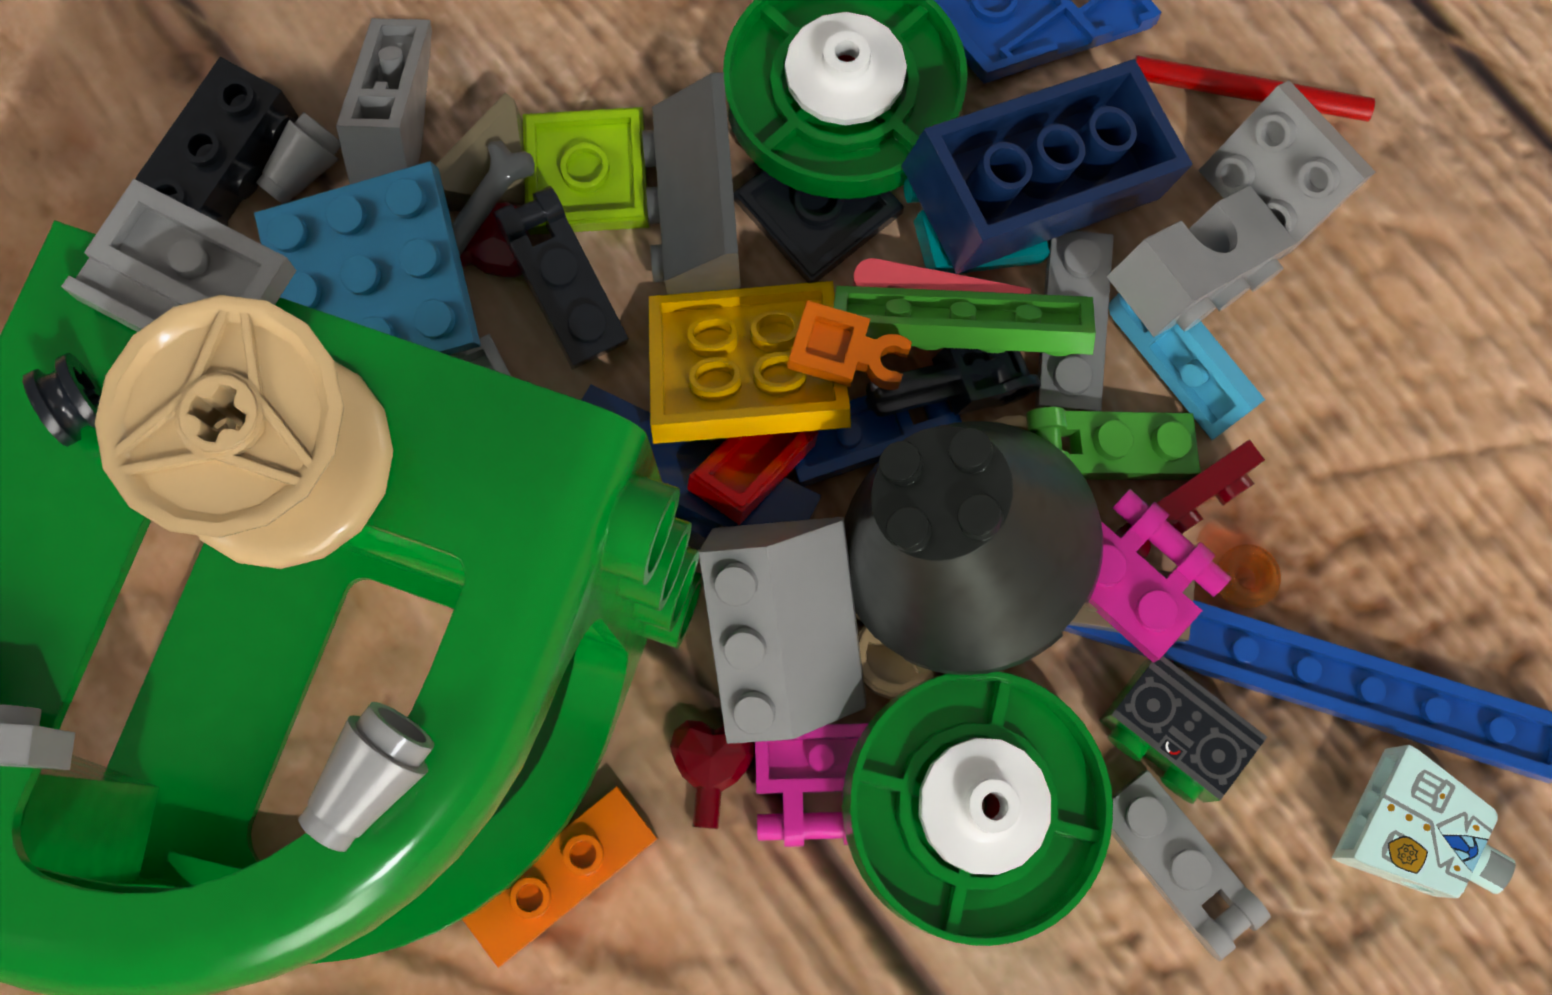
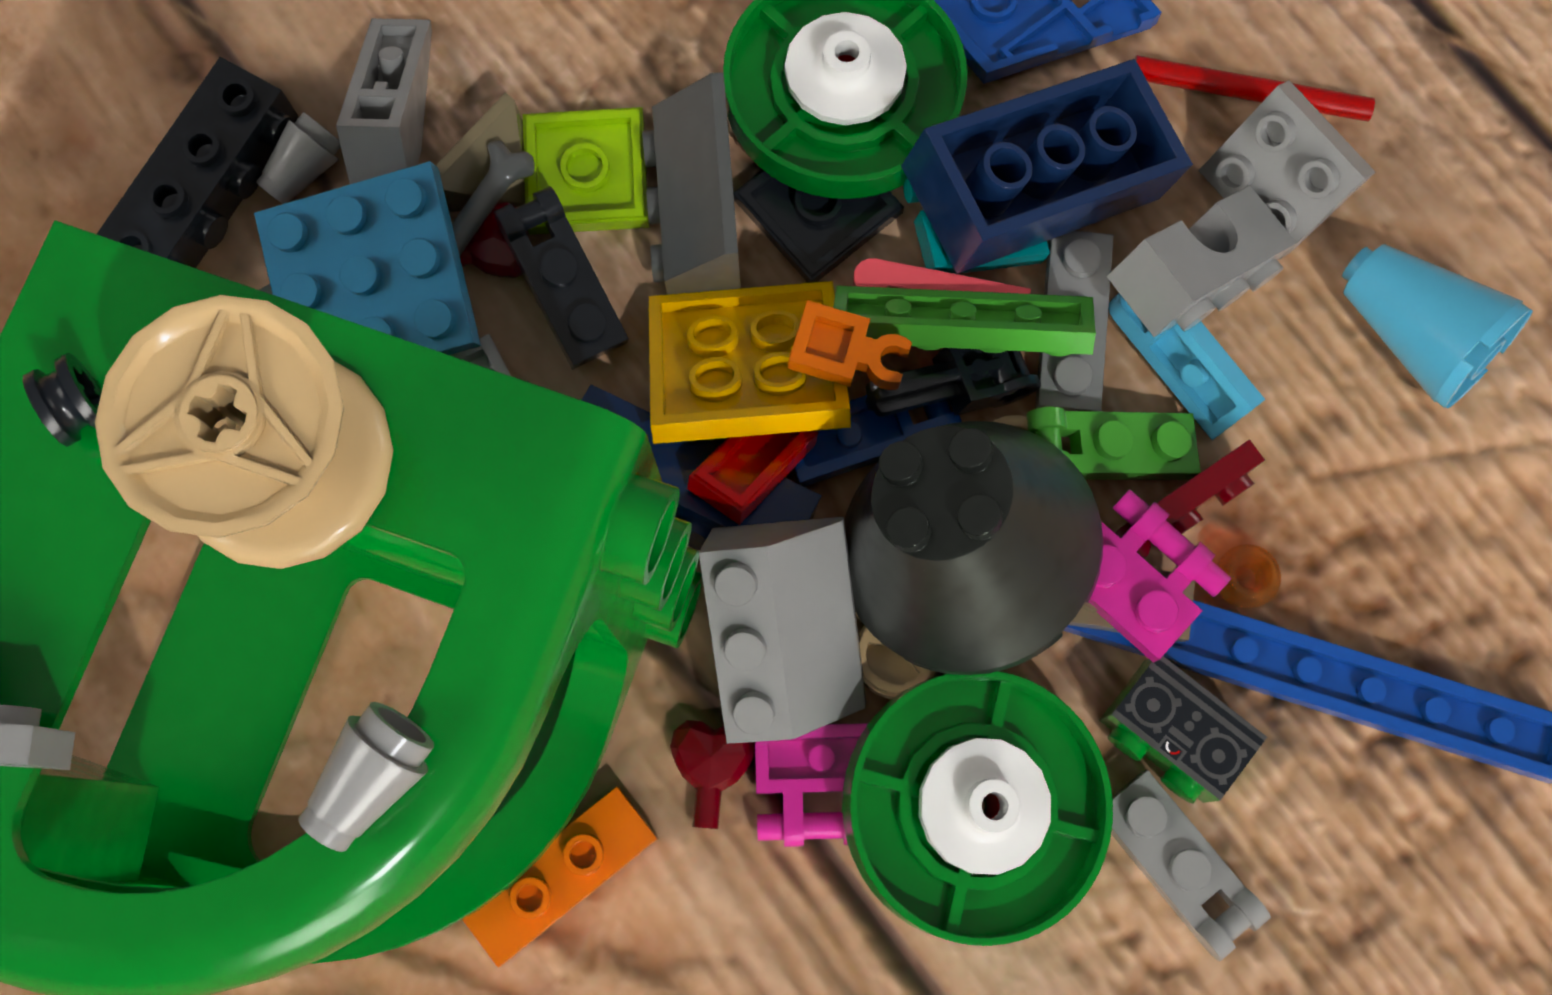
light grey plate [61,179,297,332] -> none
light aqua torso [1332,745,1516,898] -> none
none -> medium azure cone [1342,244,1533,408]

